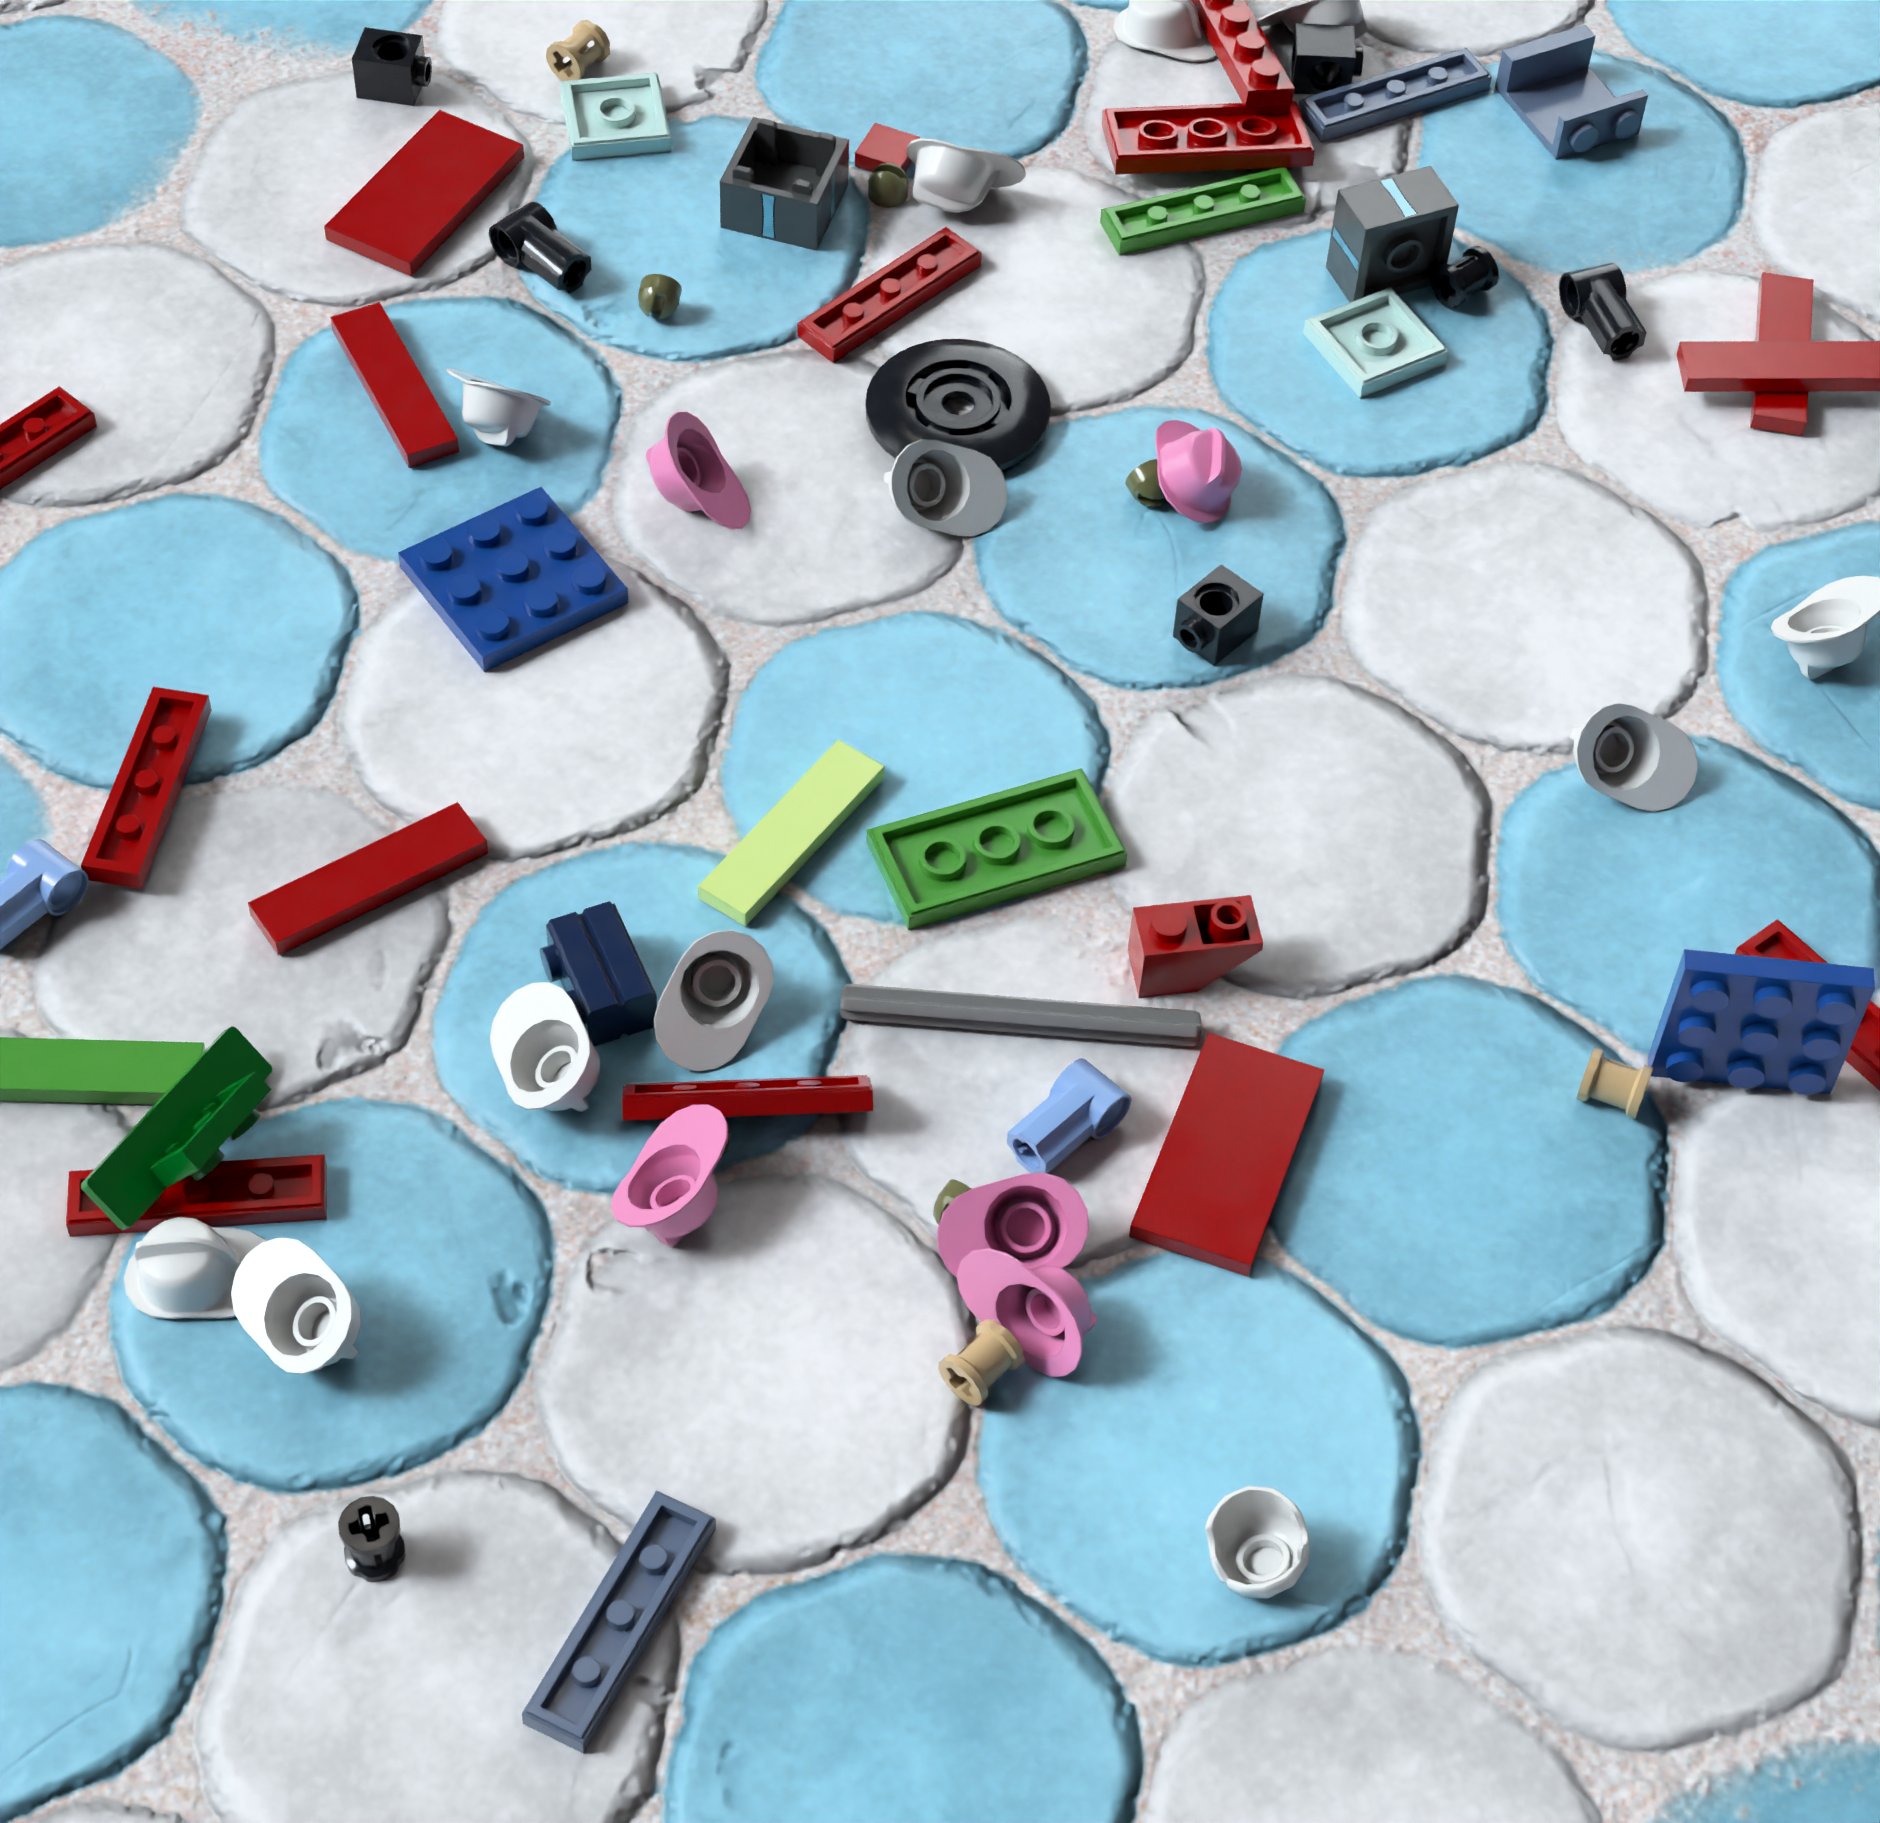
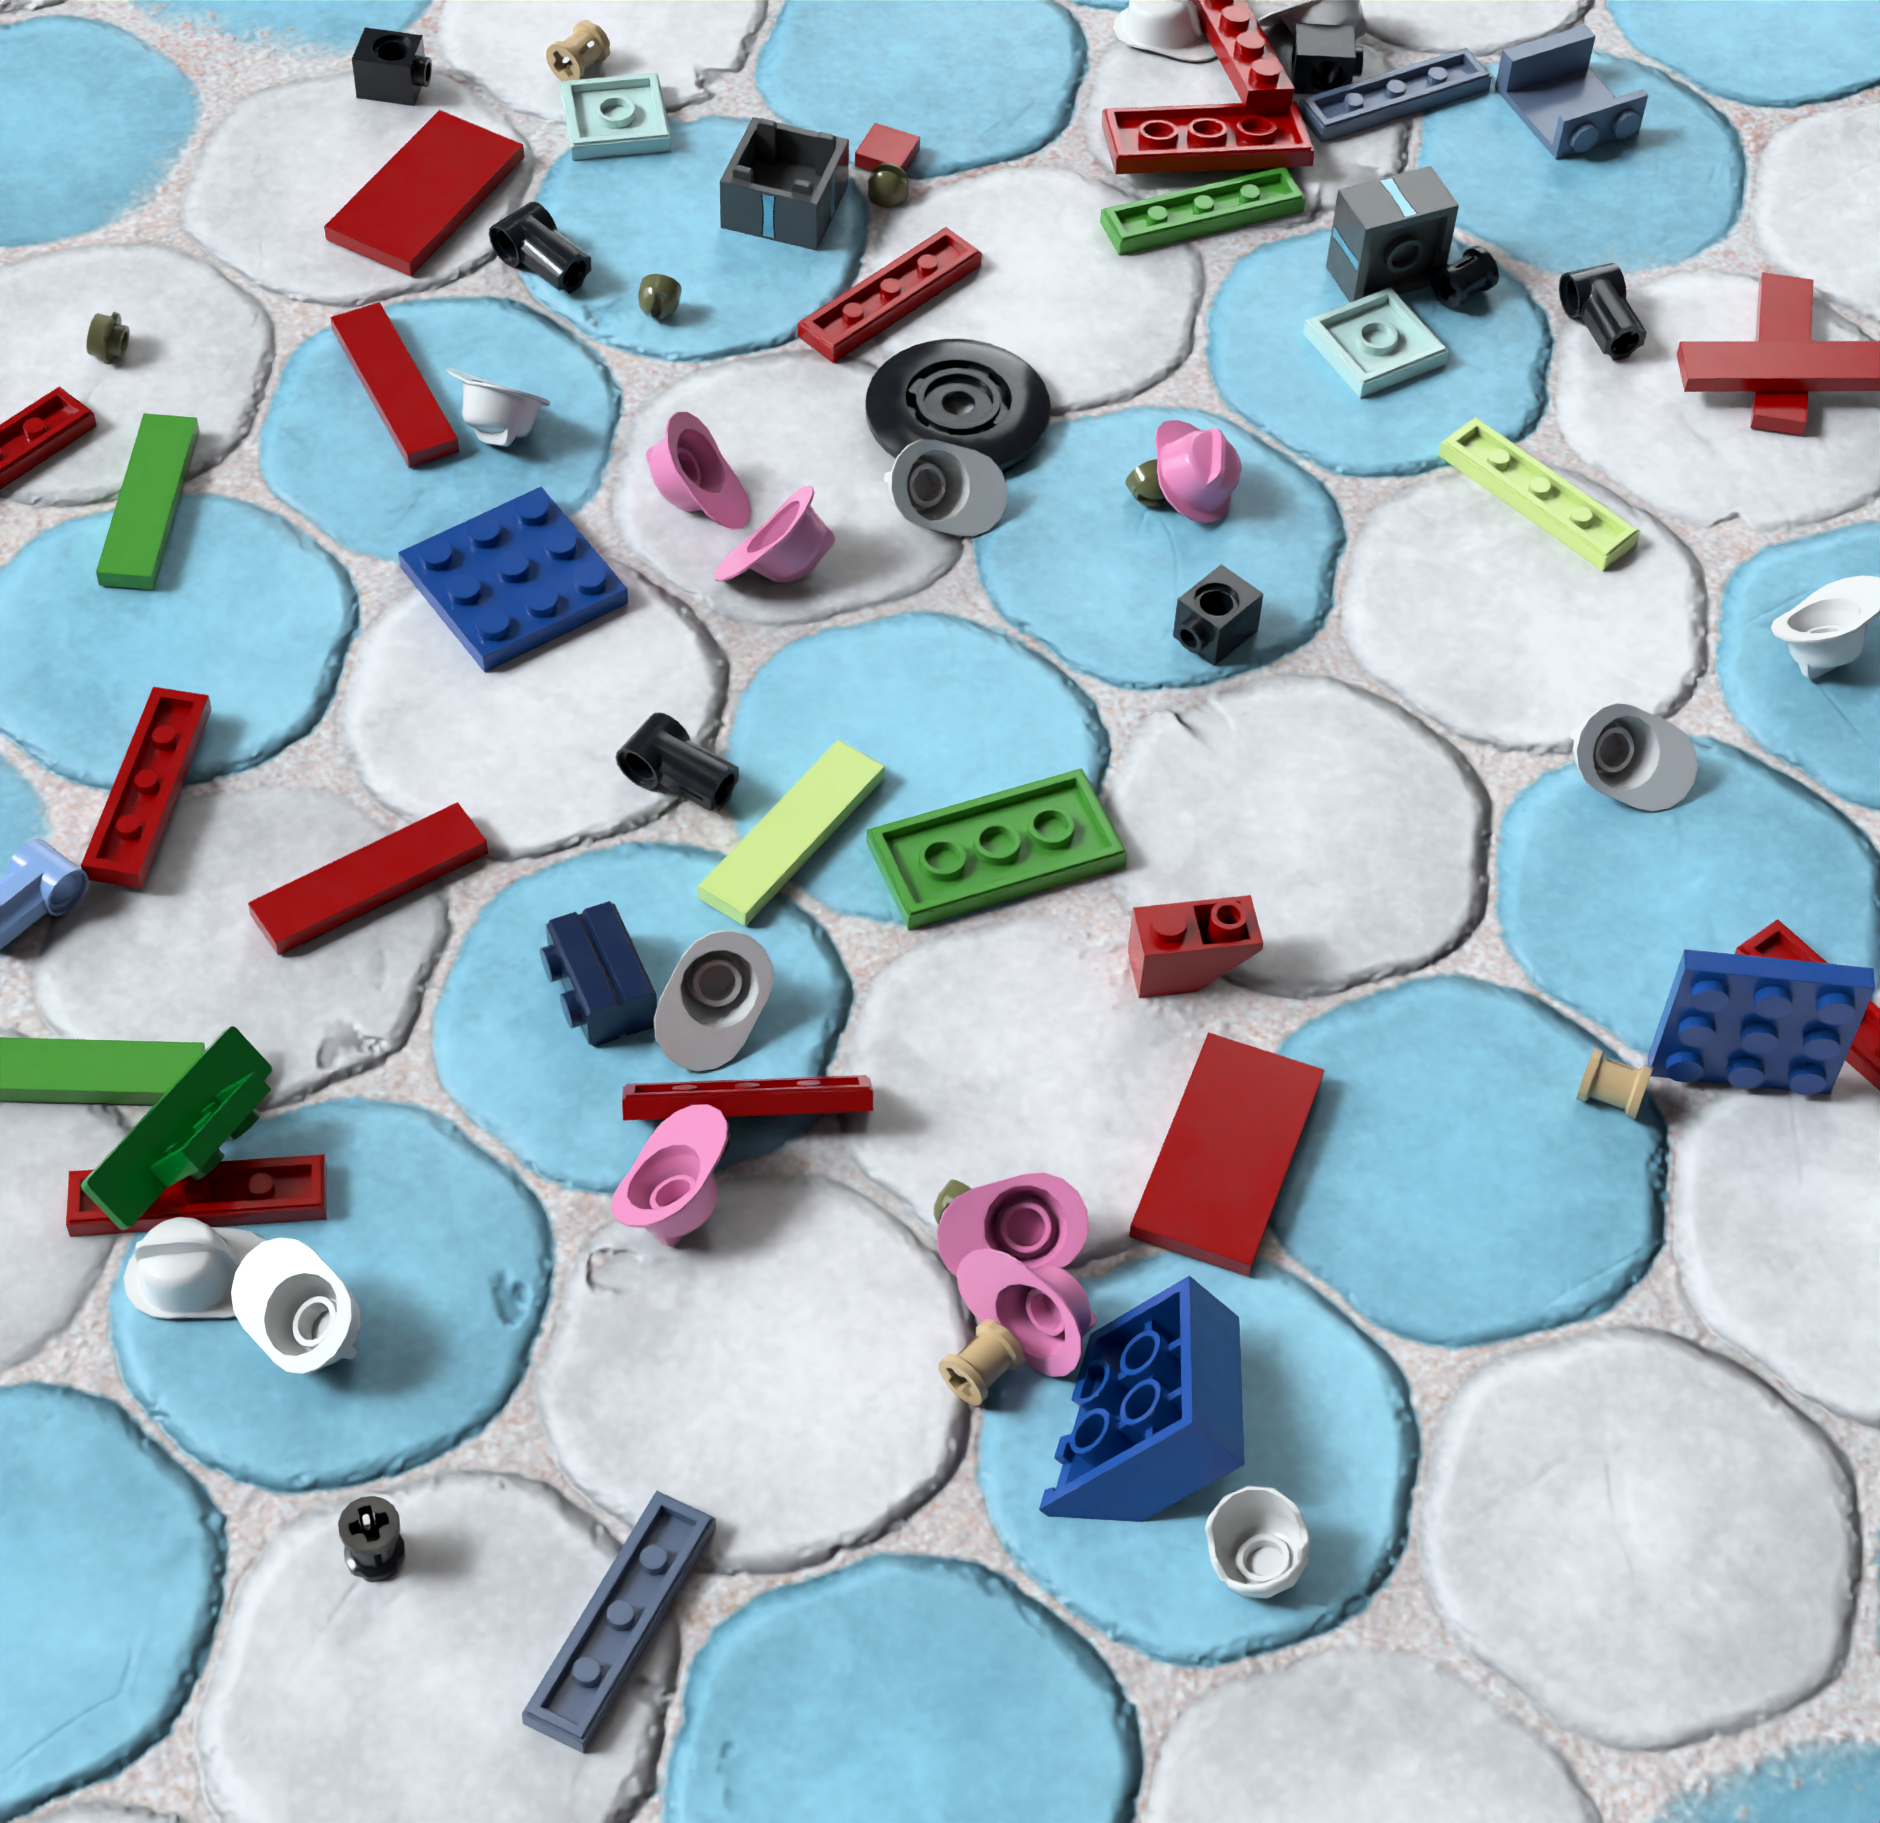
white piece [490,982,600,1112] -> none
light grey axle [840,984,1201,1046] -> none
white piece [906,138,1026,213] -> none
light blue piece [1007,1058,1132,1174] -> none
none -> olive plate [86,312,130,364]
none -> bright green tile [96,413,199,590]
none -> black piece [615,713,739,811]
none -> bright pink piece [714,486,835,582]
none -> blue wedge [1039,1276,1245,1522]
none -> yellowish green tile [1438,417,1640,571]

